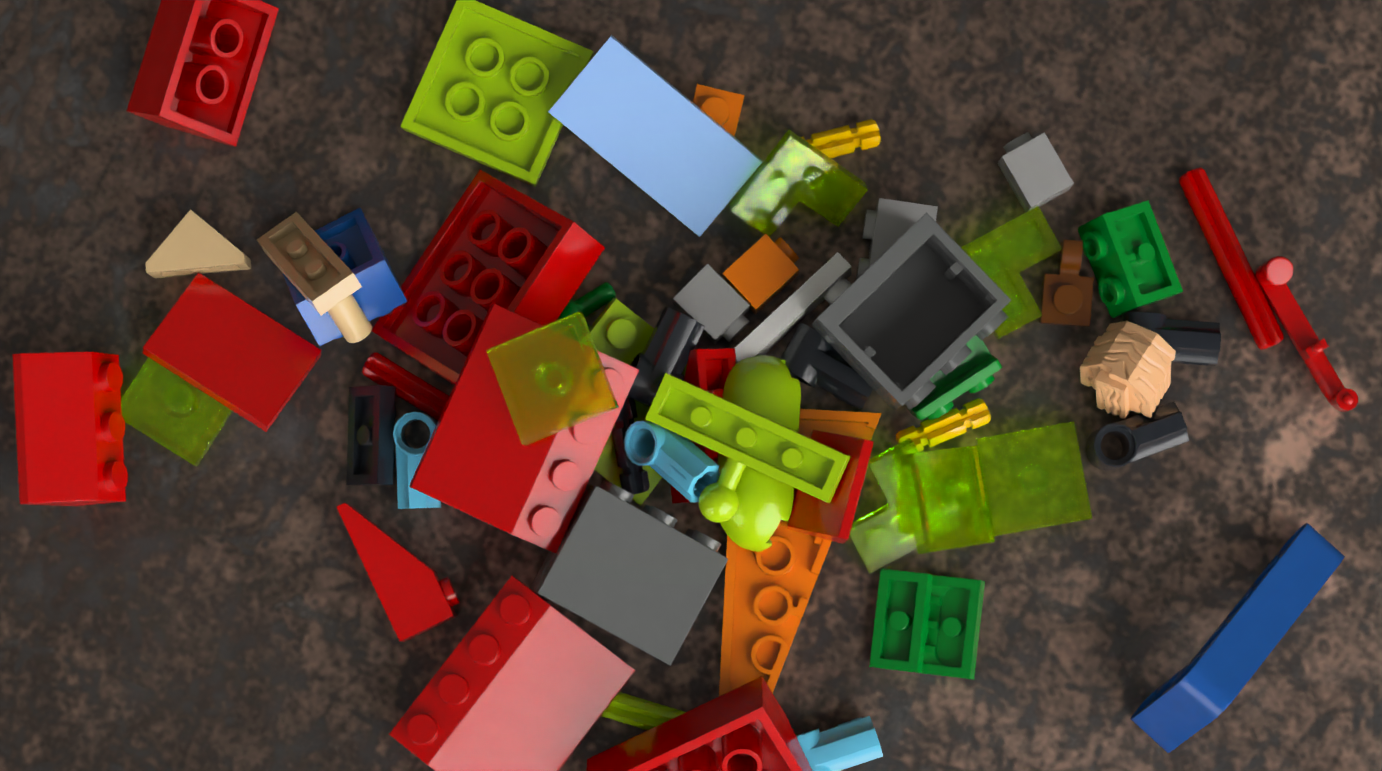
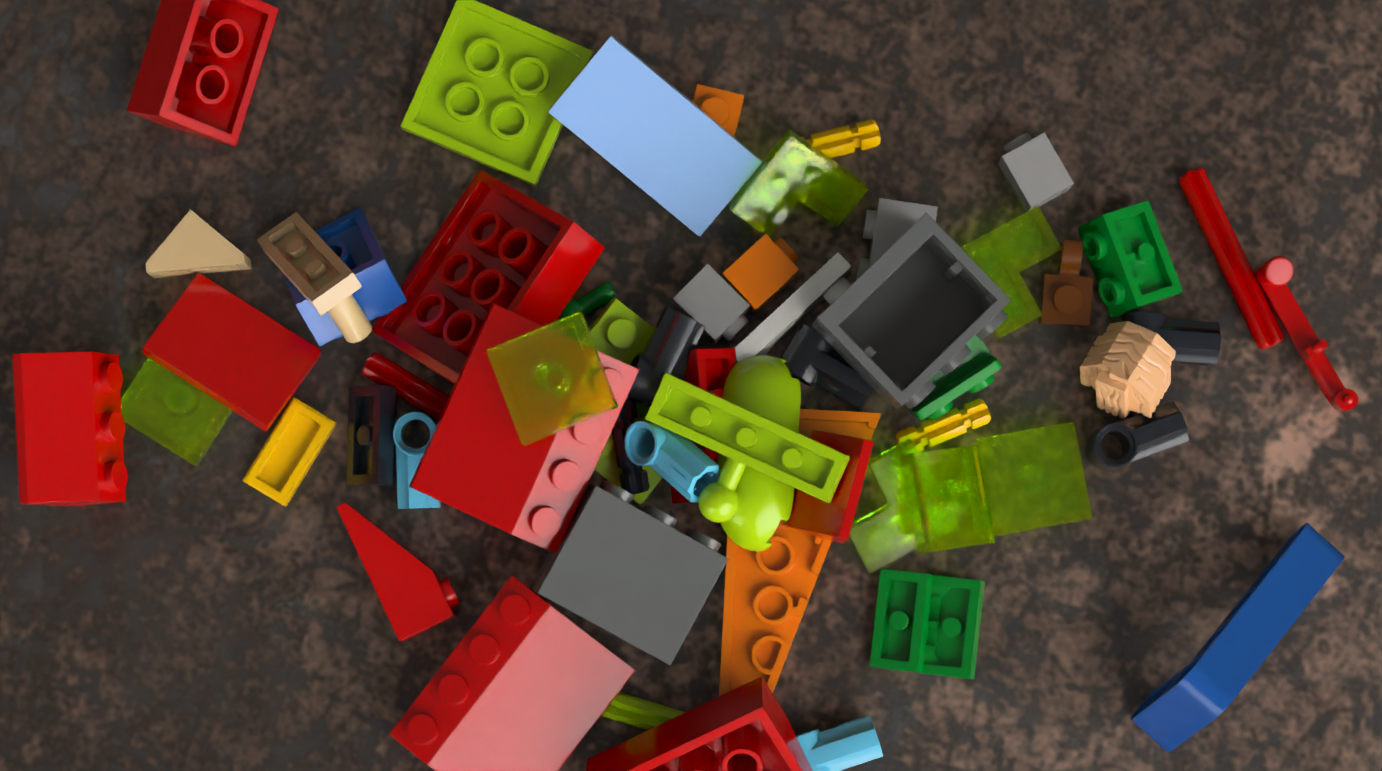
none -> yellow tile [242,397,337,507]

